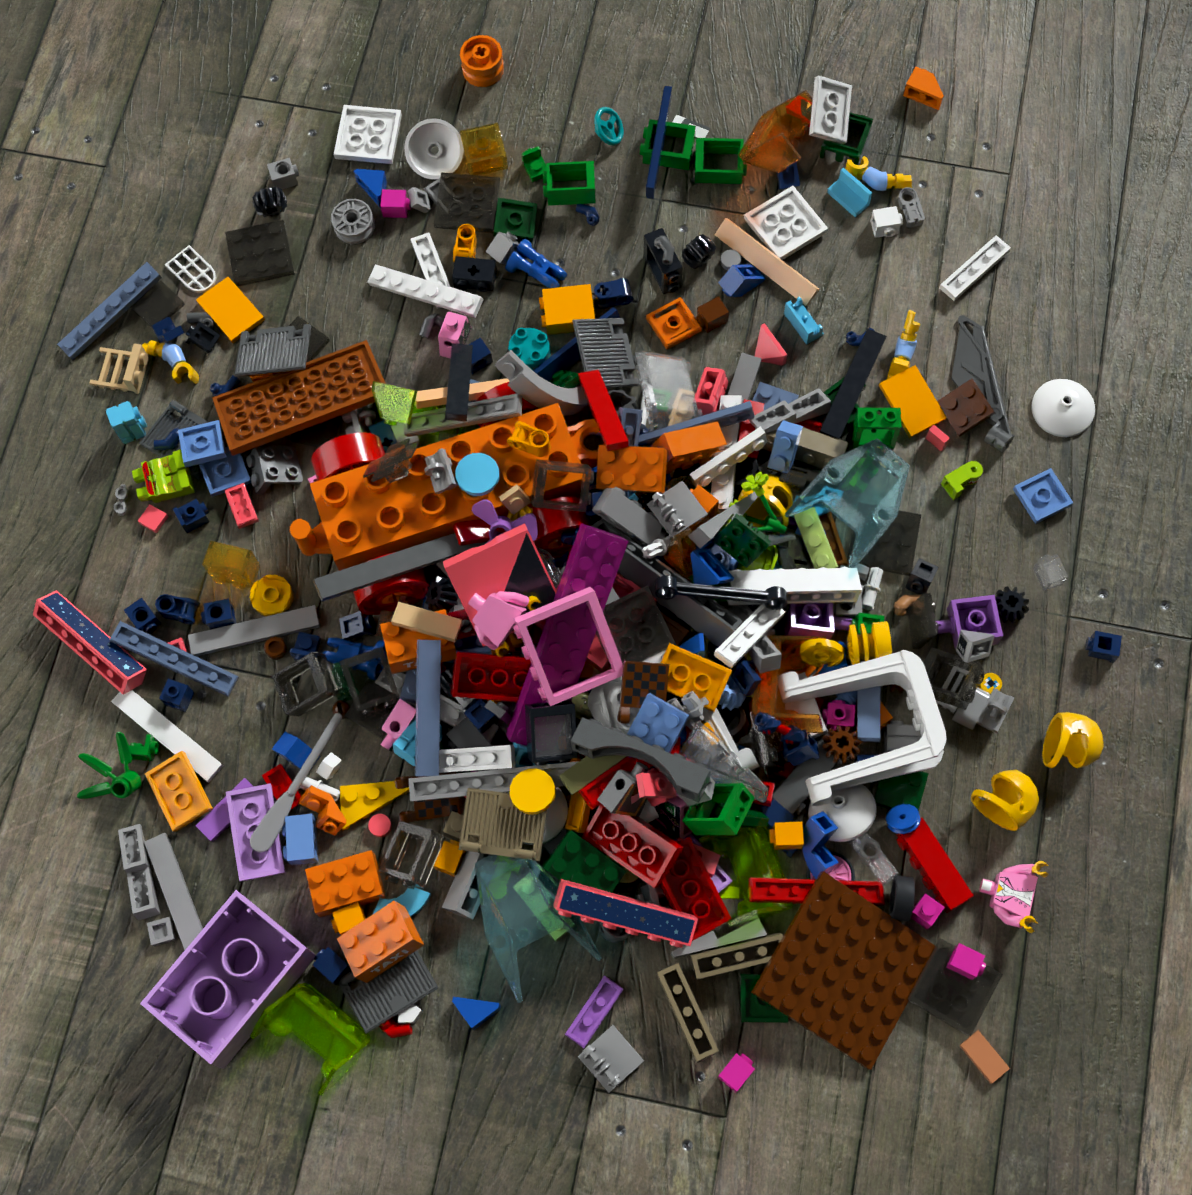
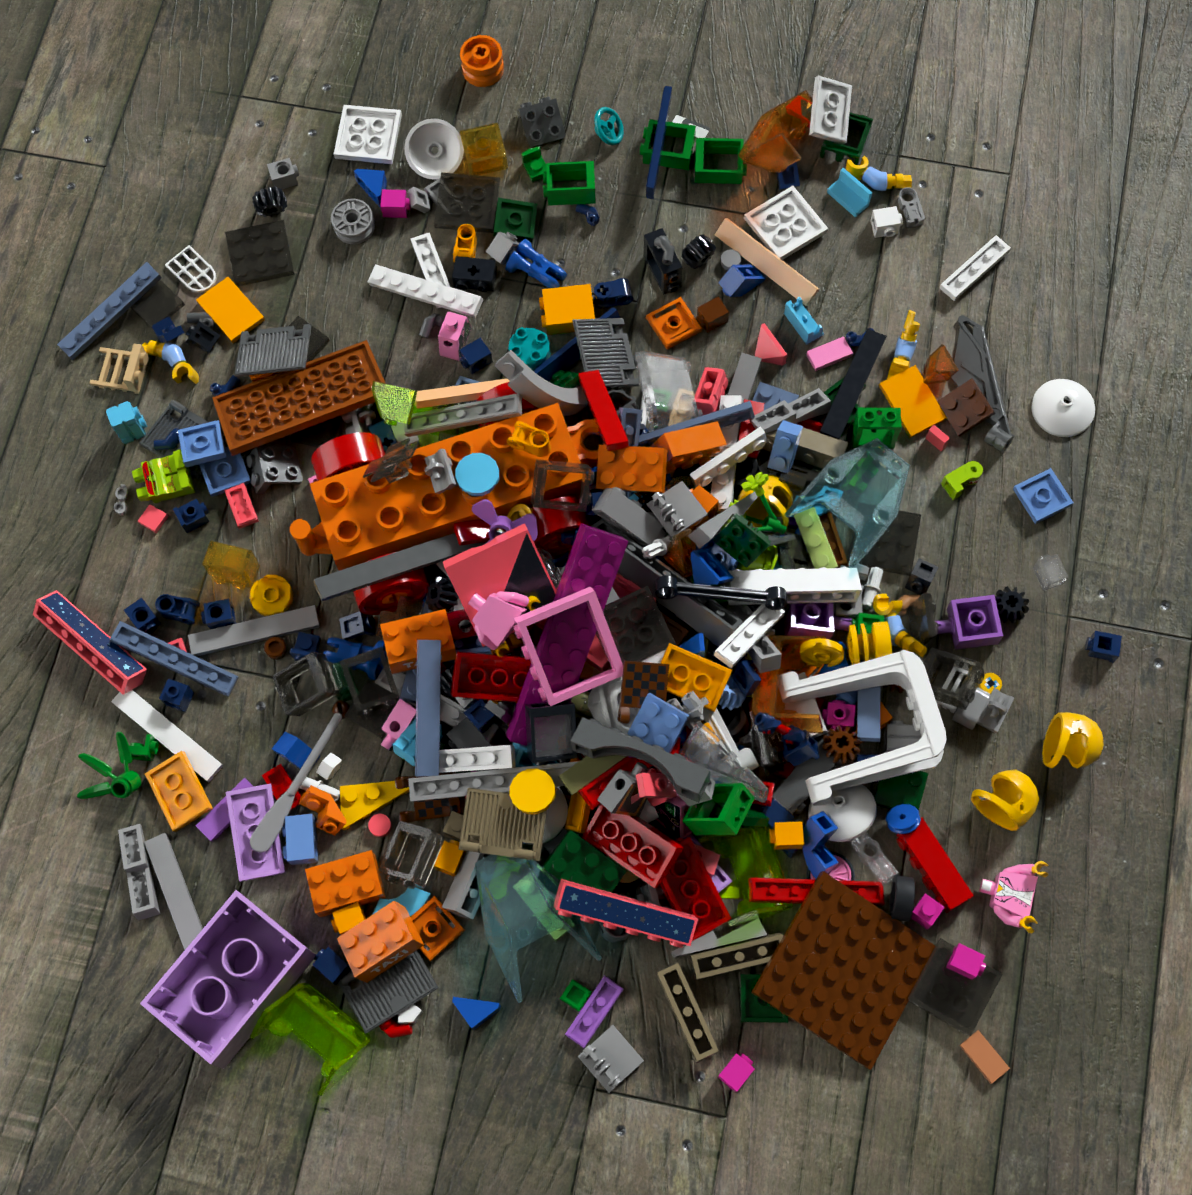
light grey tile [147,917,176,946] -> none
tan tile [391,602,463,642] -> none
black tile [445,343,473,421] -> none
tan plate [499,484,531,515] -> none
orange slope [903,67,944,110] -> none
light grey slope [956,630,995,663] -> none
none -> orange piece [411,896,465,962]
none -> dark grey bracket [516,97,566,147]
none -> green tile [560,979,592,1012]
none -> bright pink tile [806,337,853,371]
none -> yellow piece [873,594,927,657]
none -> clear orange slope [923,344,959,384]

